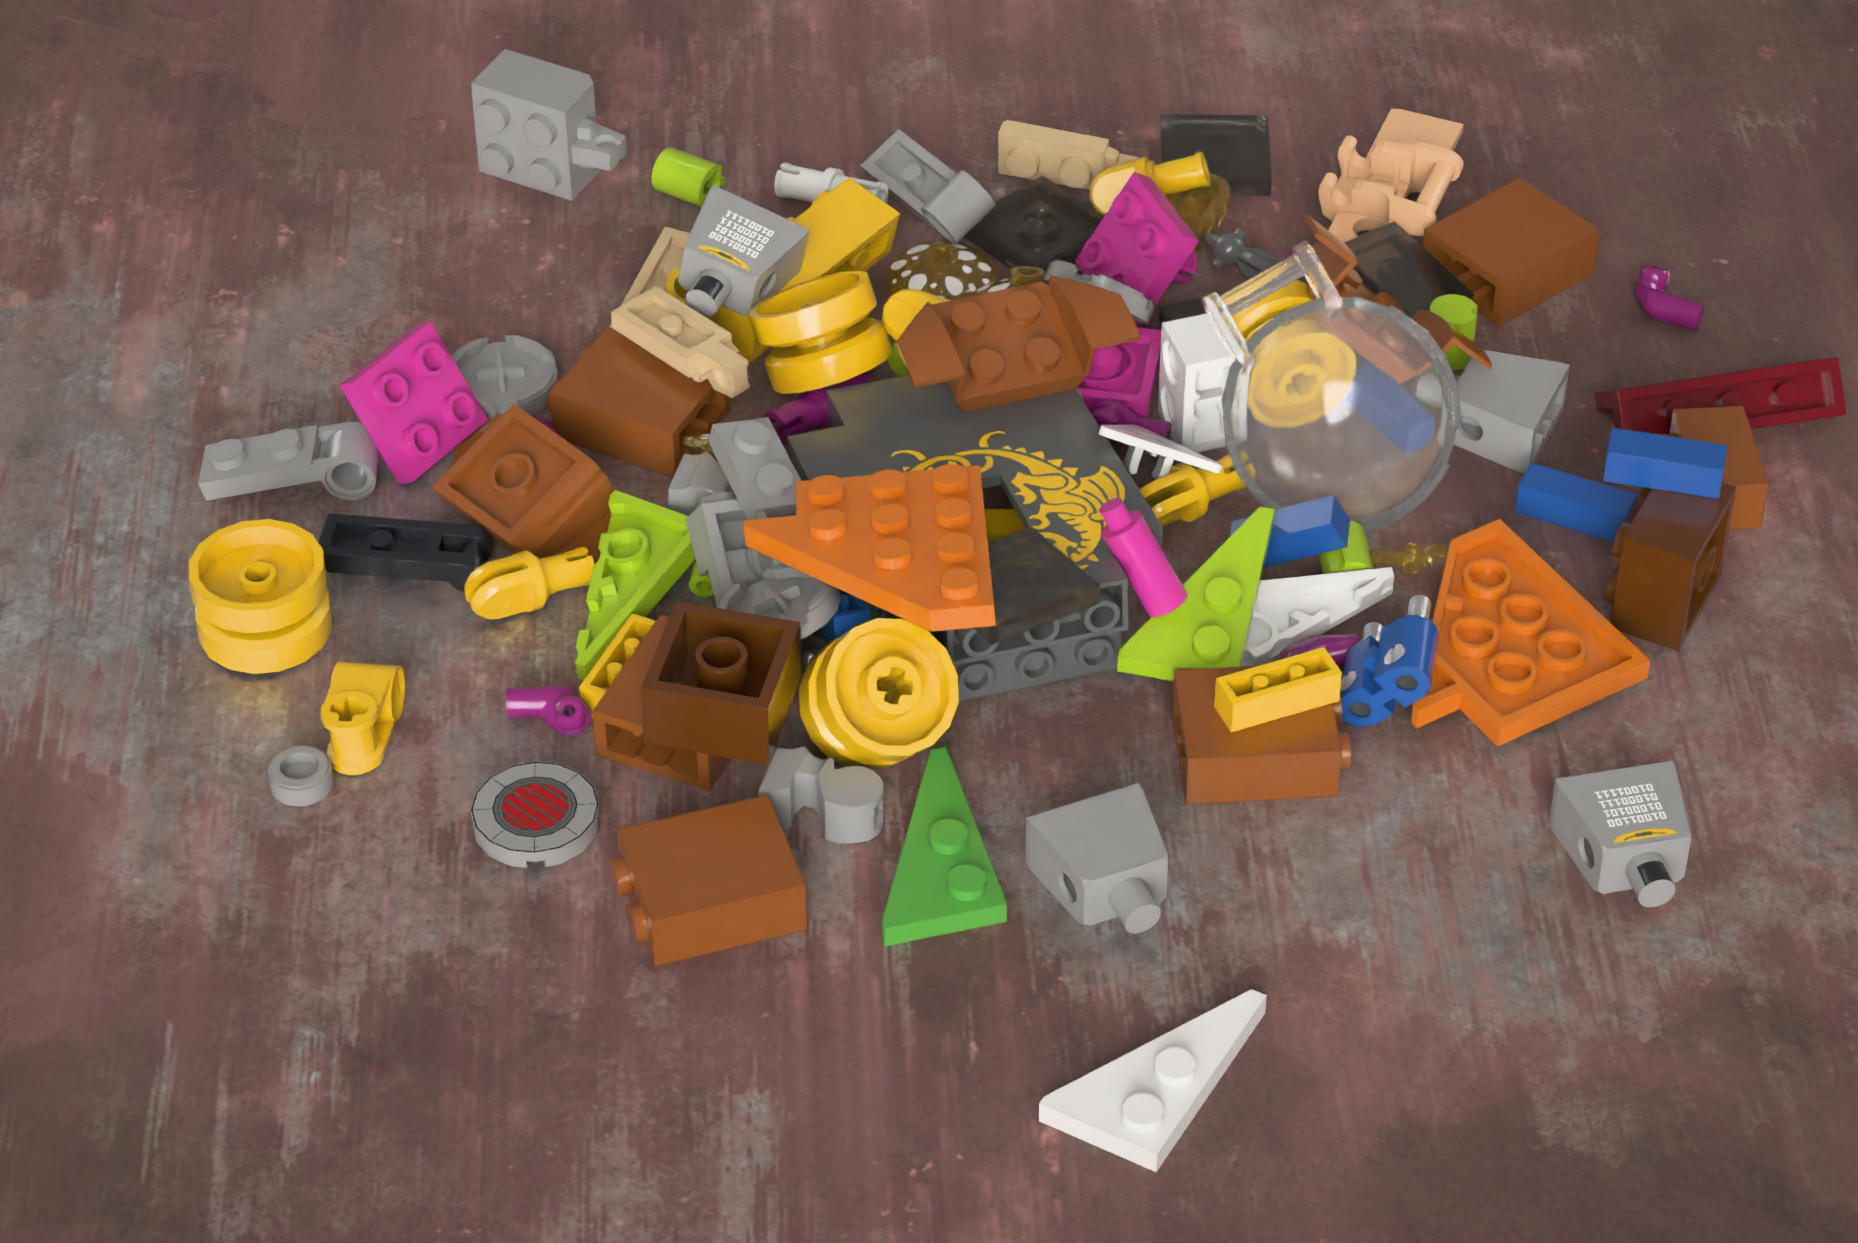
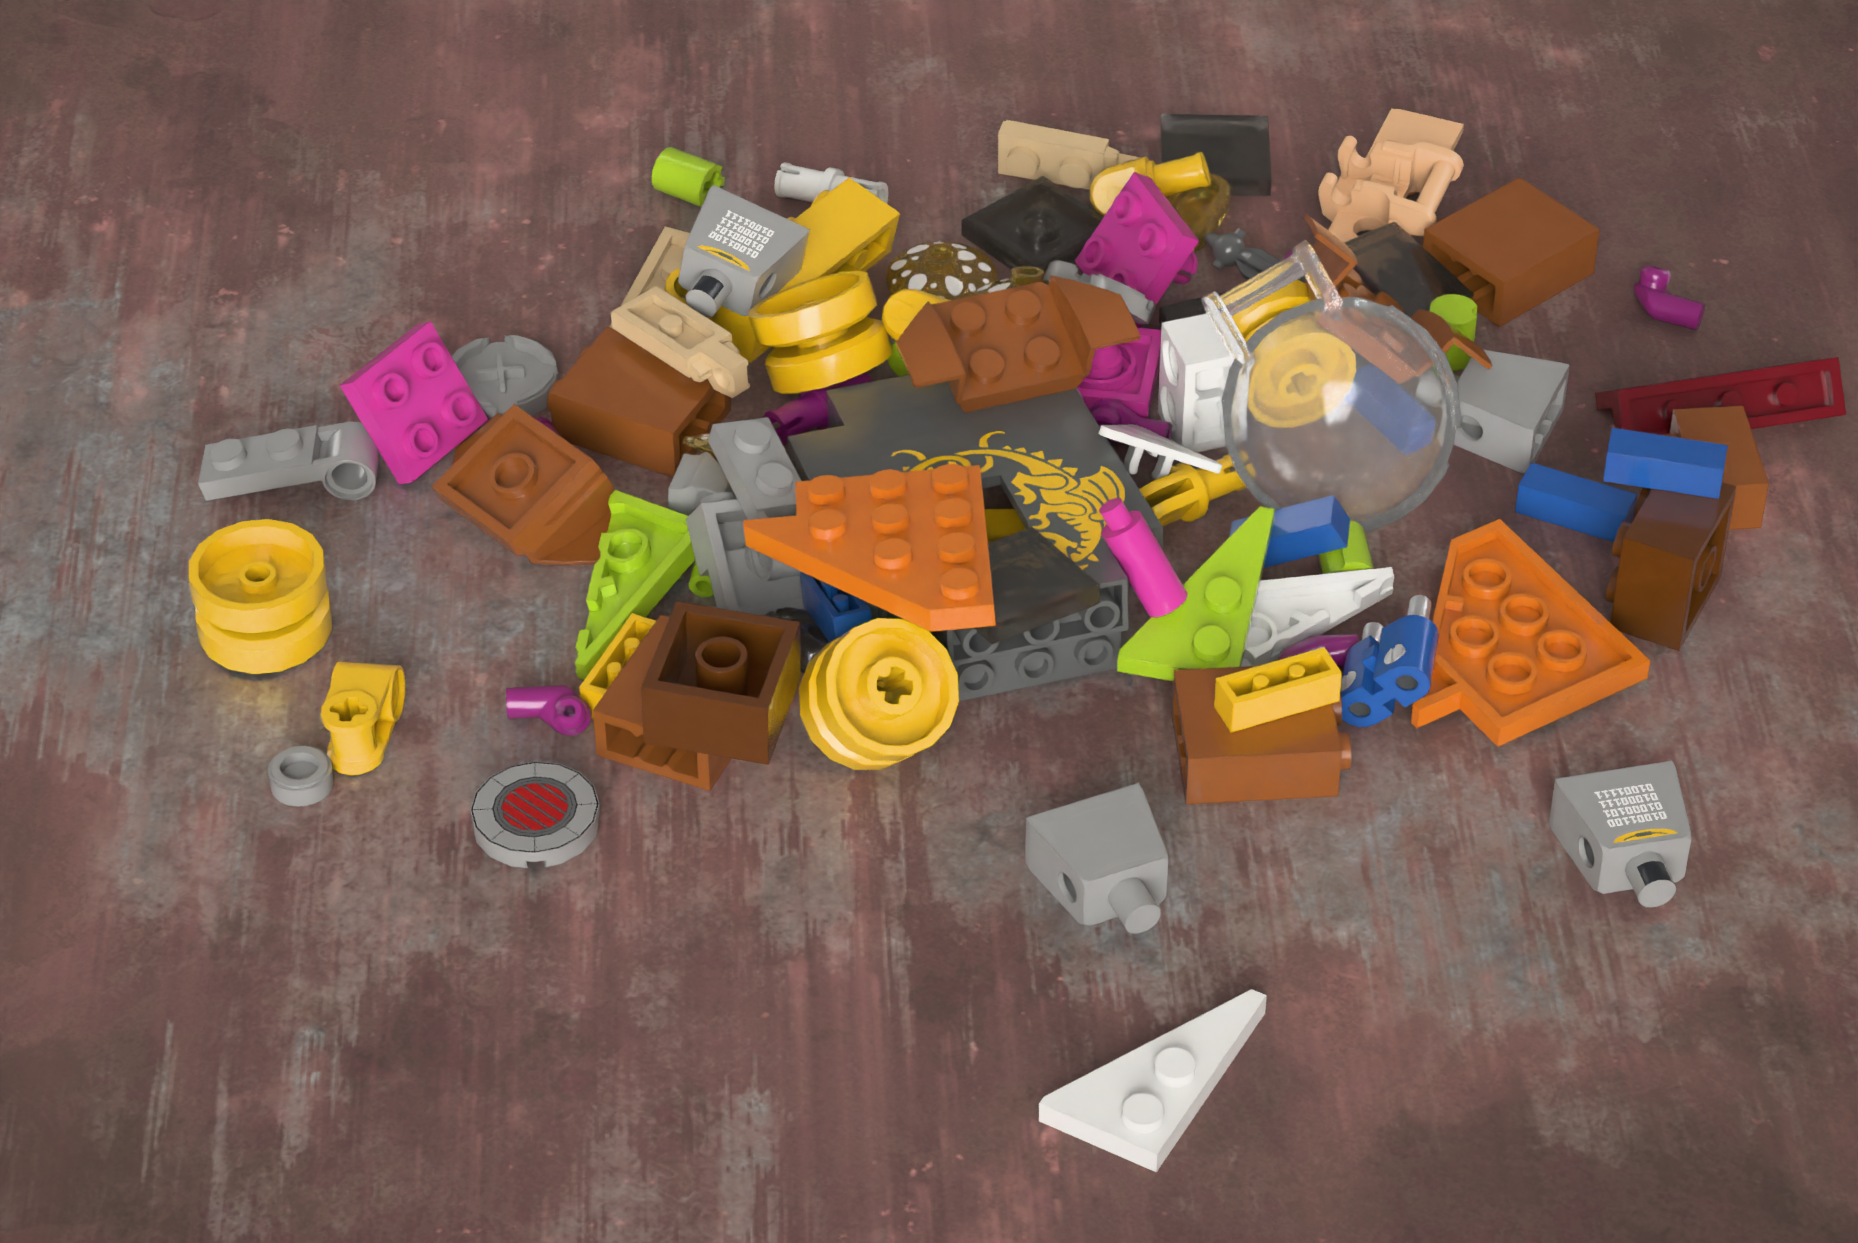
black plate [318,513,495,592] -> none
yellow arm [464,546,594,619] -> none
light grey hinge [471,49,627,201] -> none
dark orange brick [609,794,807,966] -> none
light grey tile [718,564,841,639] -> none
light grey leg [758,746,884,844] -> none
light grey plate [860,129,996,245] -> none
bright green wing [882,747,1007,947] -> none
clear yellow hand [1370,543,1449,574] -> none

